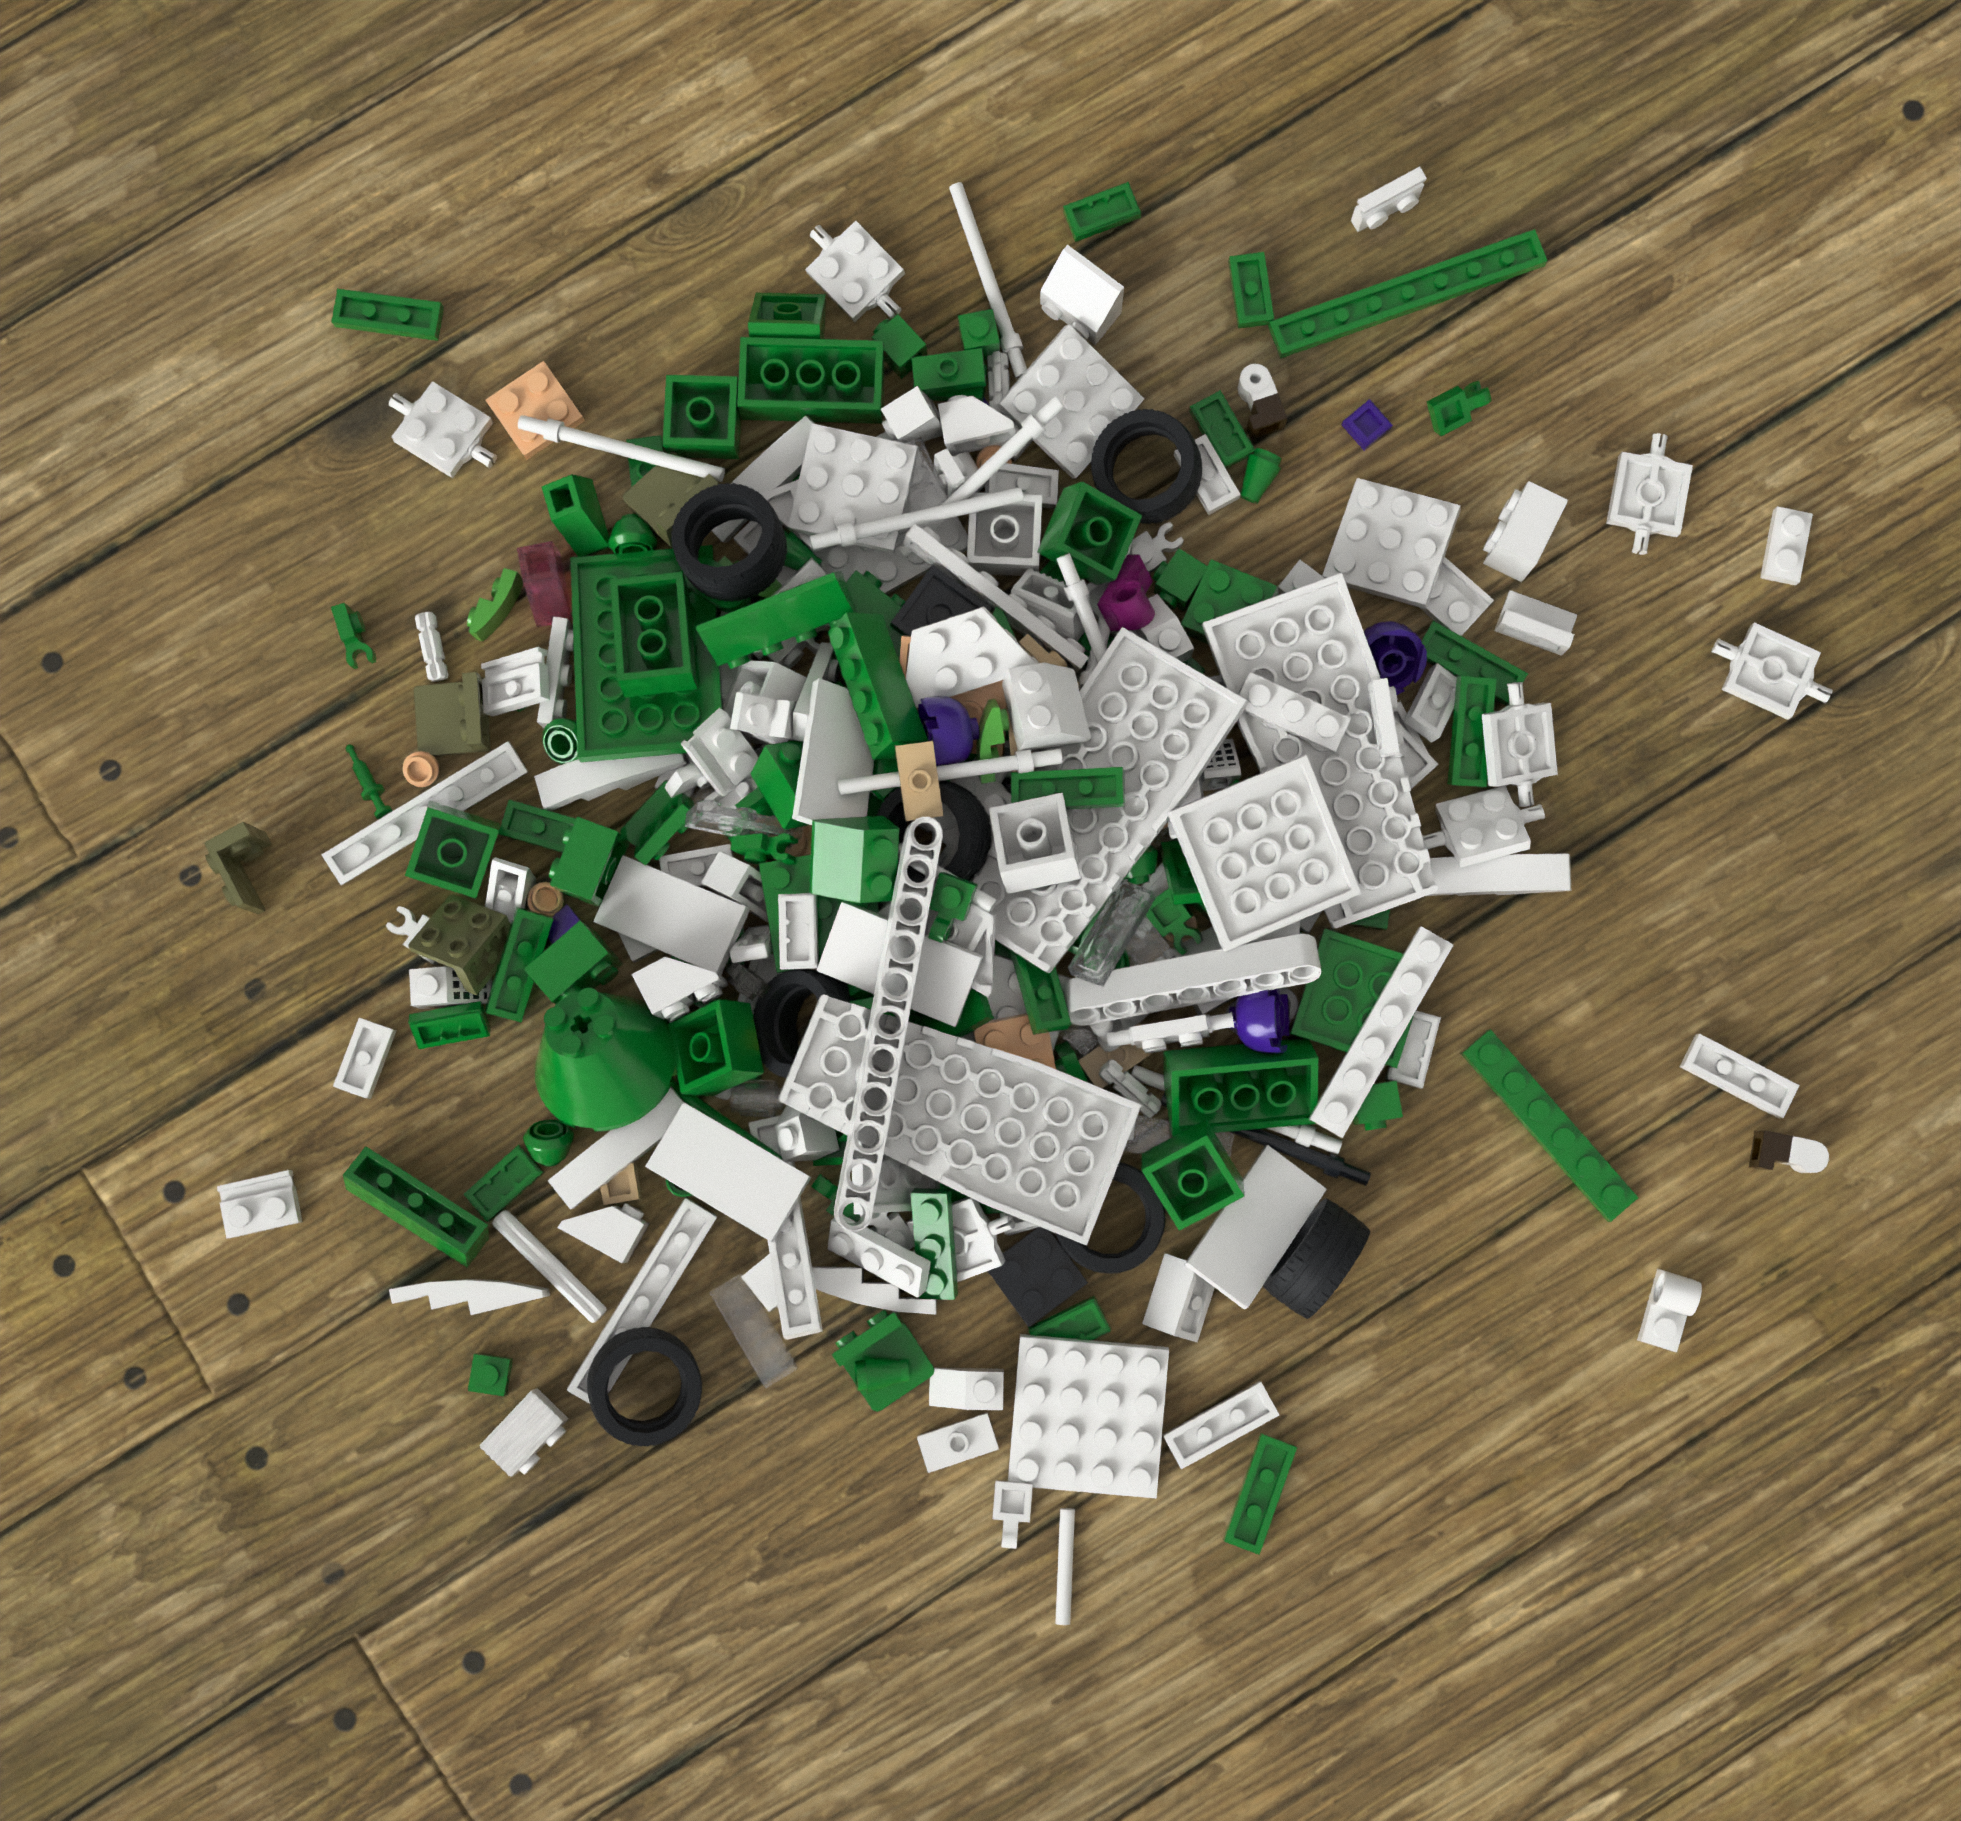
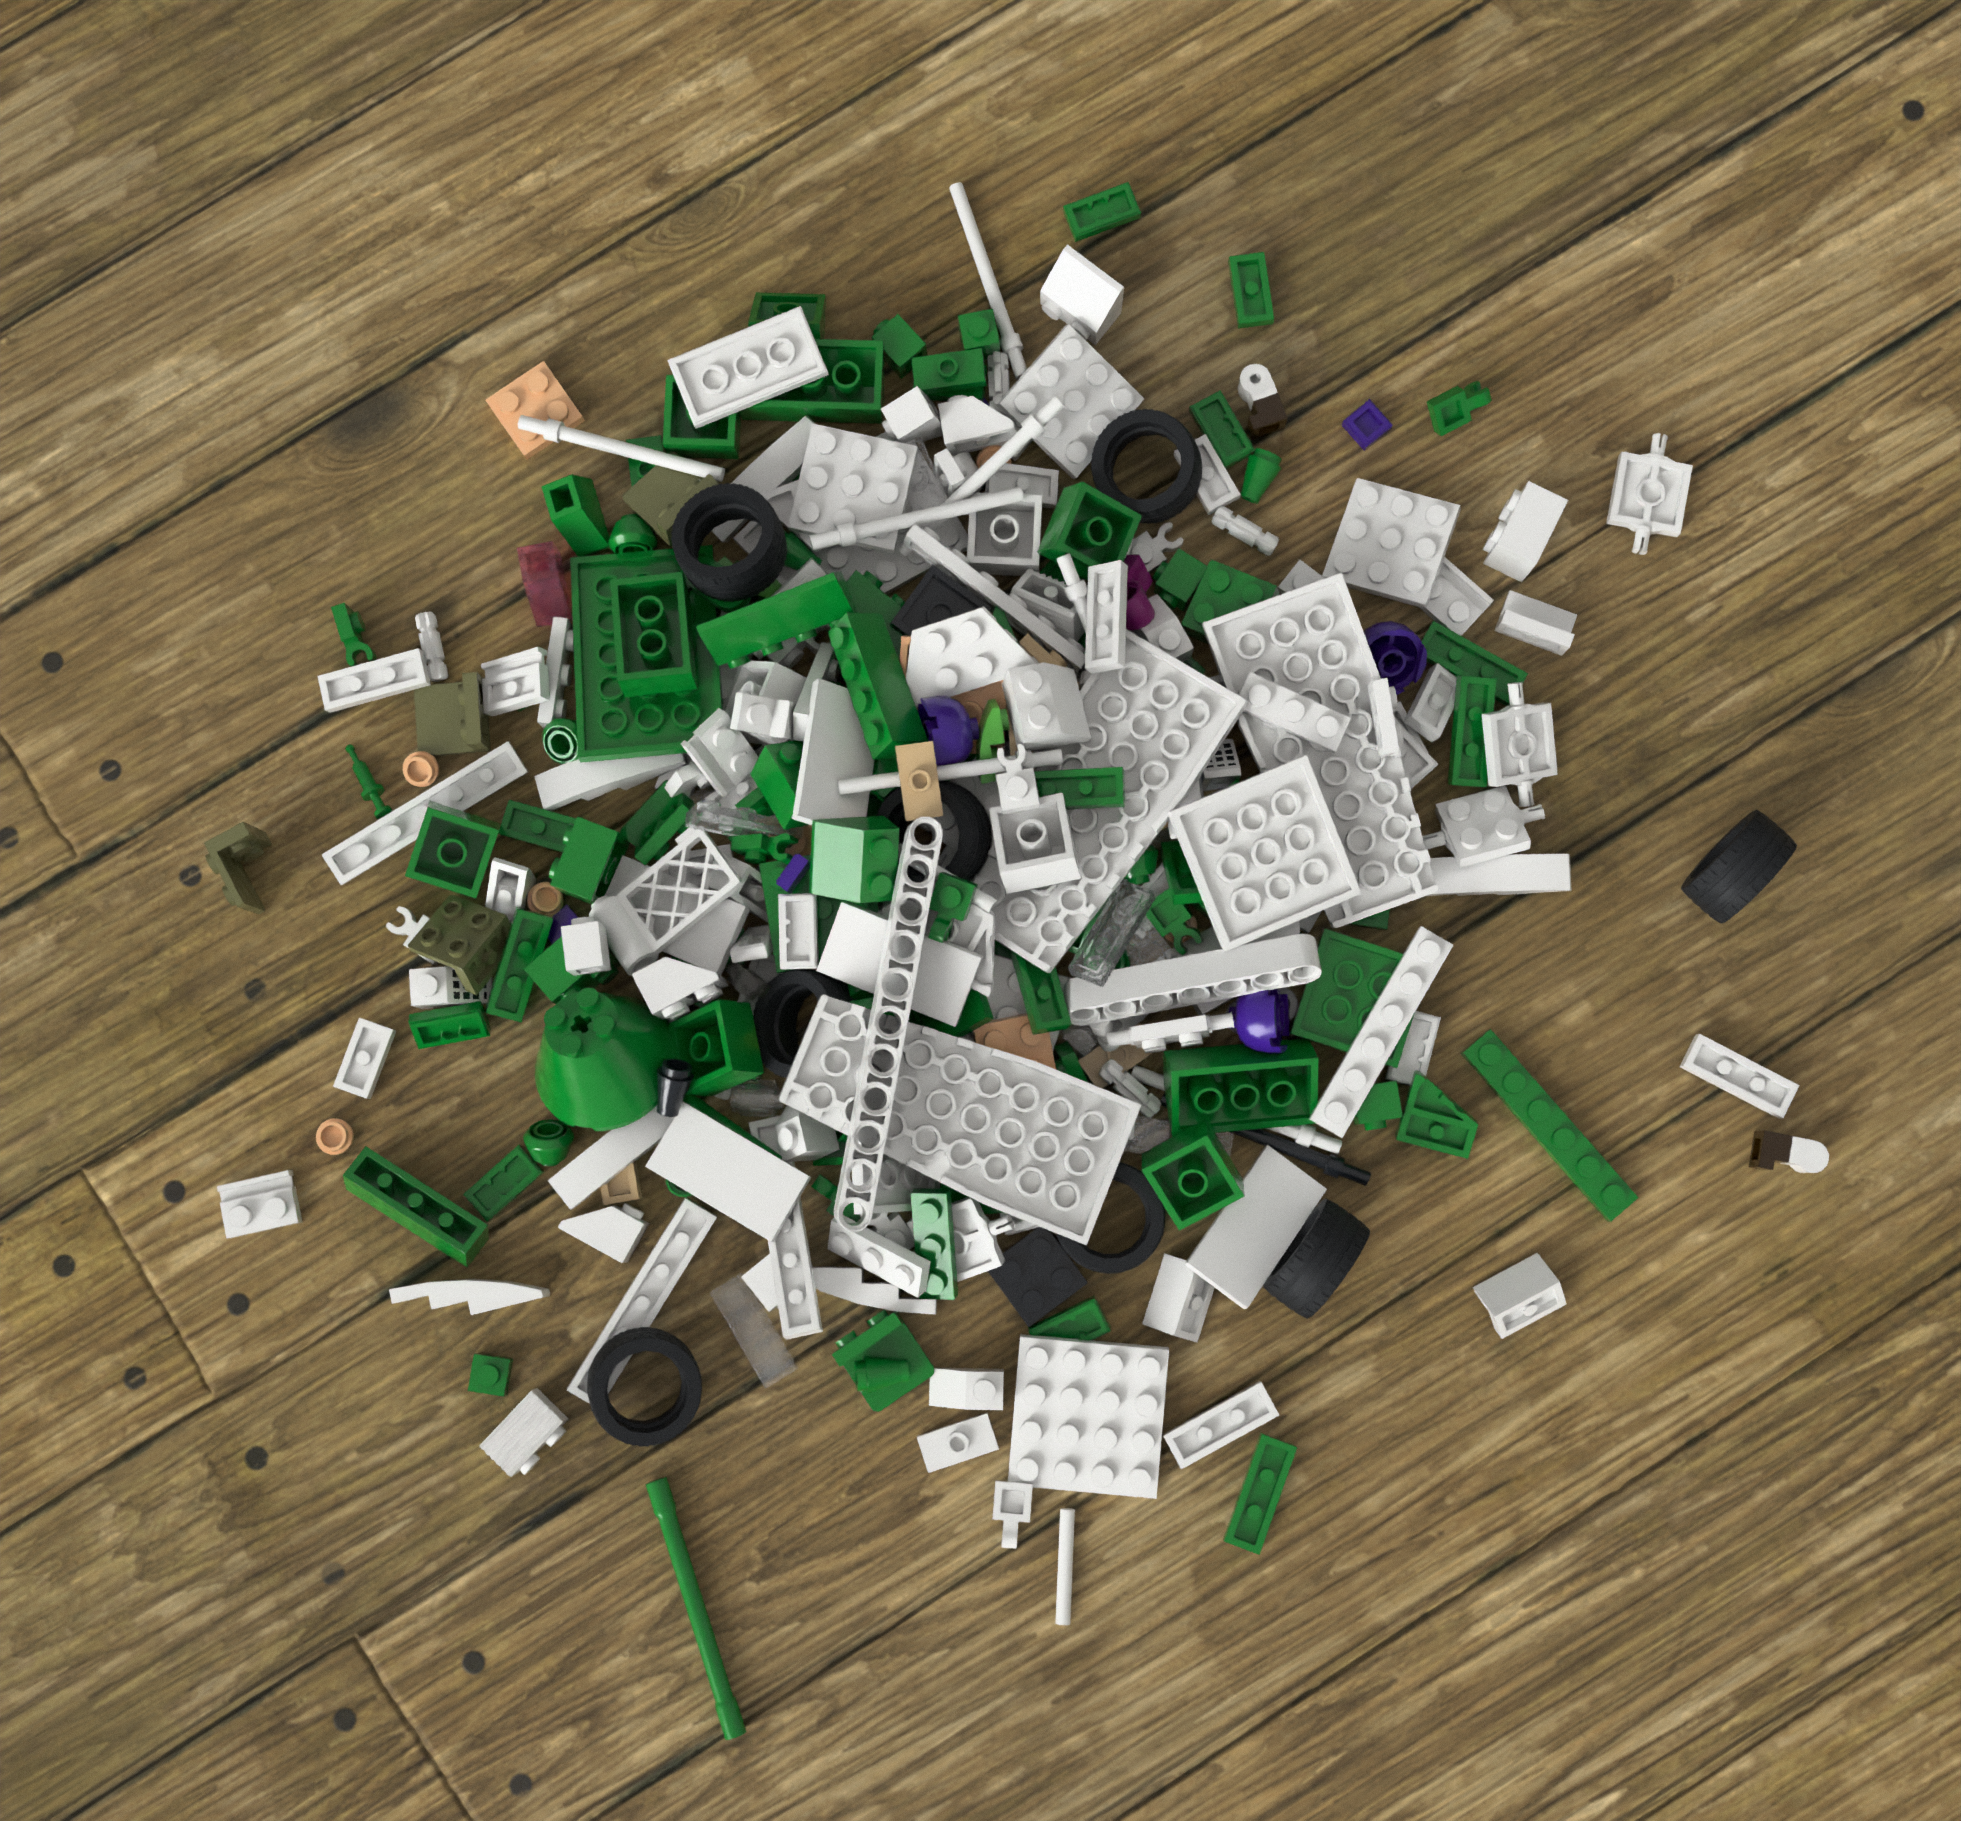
green plate [331,288,444,341] -> none
white plate [389,381,497,478] -> none
bright green slope [467,568,525,641] -> none
white axle [492,1210,607,1323] -> none
white plate [805,221,905,322] -> none
green plate [1268,229,1548,359] -> none
white plate [1351,166,1427,232] -> none
white plate [1637,1269,1702,1352] -> none
white plate [1711,622,1833,719] -> none
white plate [1760,506,1813,586] -> none
none -> light nougat plate [316,1118,354,1155]
none -> white plate [318,648,431,713]
none -> white brick [561,917,611,976]
none -> white piece [589,826,744,976]
none -> green piece [645,1477,747,1740]
none -> black cone [656,1059,694,1117]
none -> white tile [667,306,829,429]
none -> dark purple tile [776,854,810,894]
none -> white plate [996,744,1041,814]
none -> white plate [1085,560,1128,674]
none -> white axle [1212,506,1279,556]
none -> green wing [1395,1070,1478,1159]
none -> white panel [1473,1253,1567,1339]
none -> black tyre [1681,810,1797,924]

